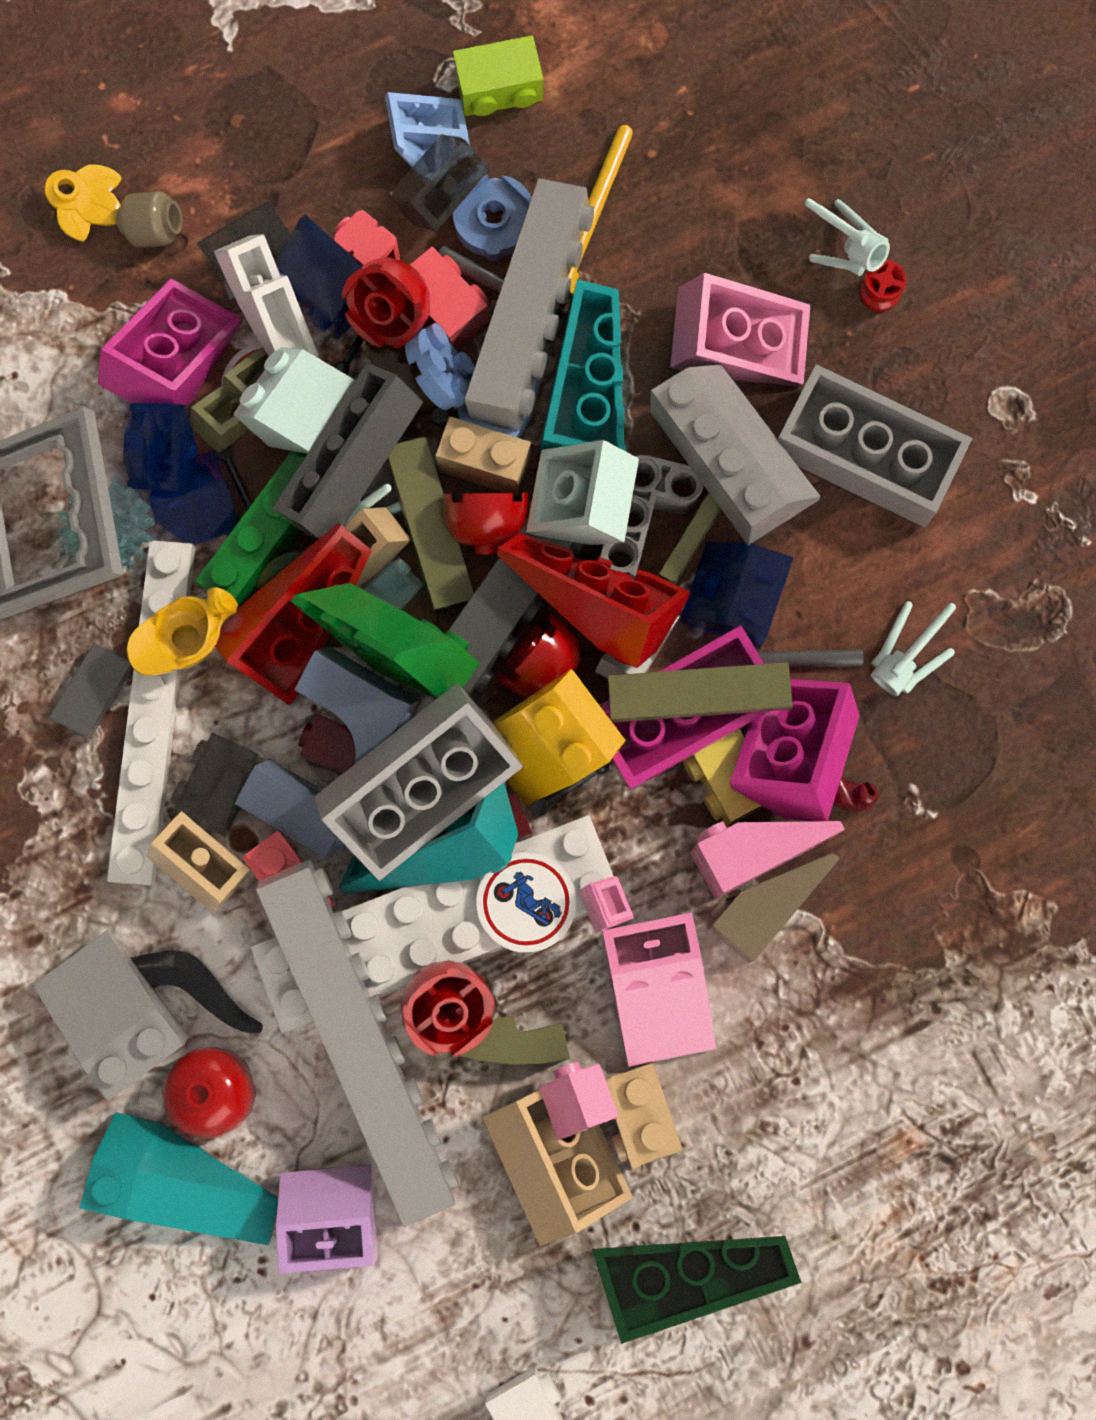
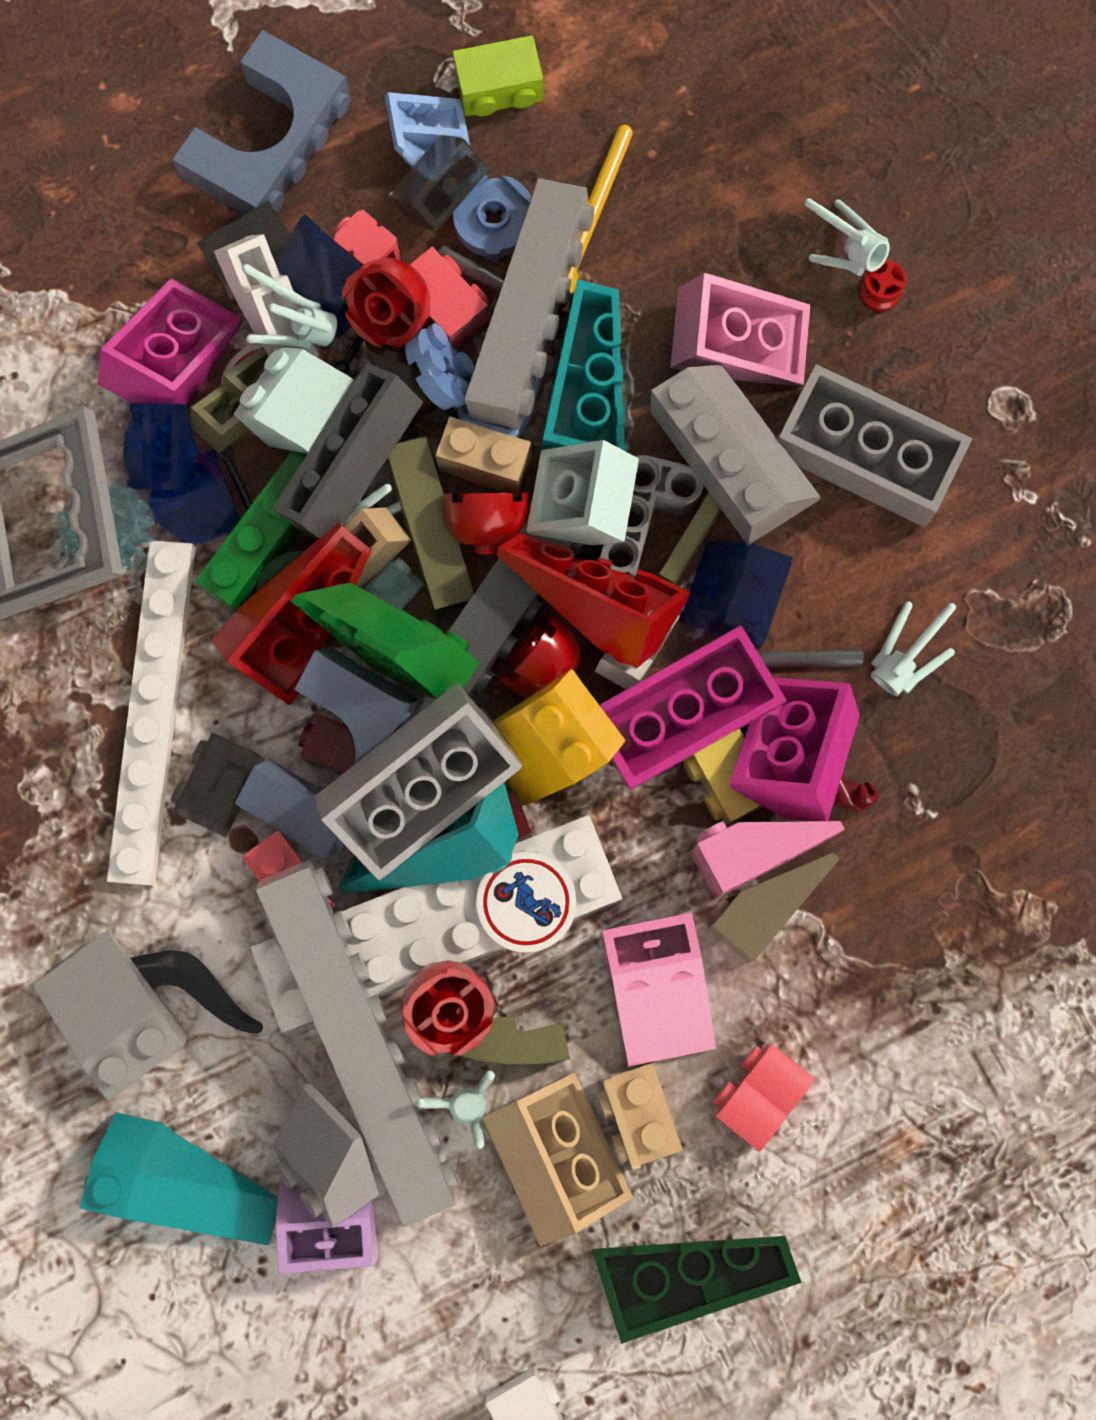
yellow plate [45,165,122,242] -> none
dark grey tile [49,643,133,740] -> none
dark tan head [116,190,182,248] -> none
yellow hair [127,587,238,676] -> none
tan brick [147,811,250,915] -> none
red cylinder [162,1047,256,1139] -> none
black hinge [531,763,609,817] -> none
bright pink brick [539,1062,619,1140] -> none
bright pink slope [579,876,634,933] -> none
olive tile [608,662,793,722] -> none
none -> sand blue arch [172,30,351,226]
none -> light aqua plant [242,264,337,350]
none -> light grey slope [274,1082,379,1228]
none -> light aqua plant [416,1071,495,1149]
none -> coral brick [712,1044,815,1152]

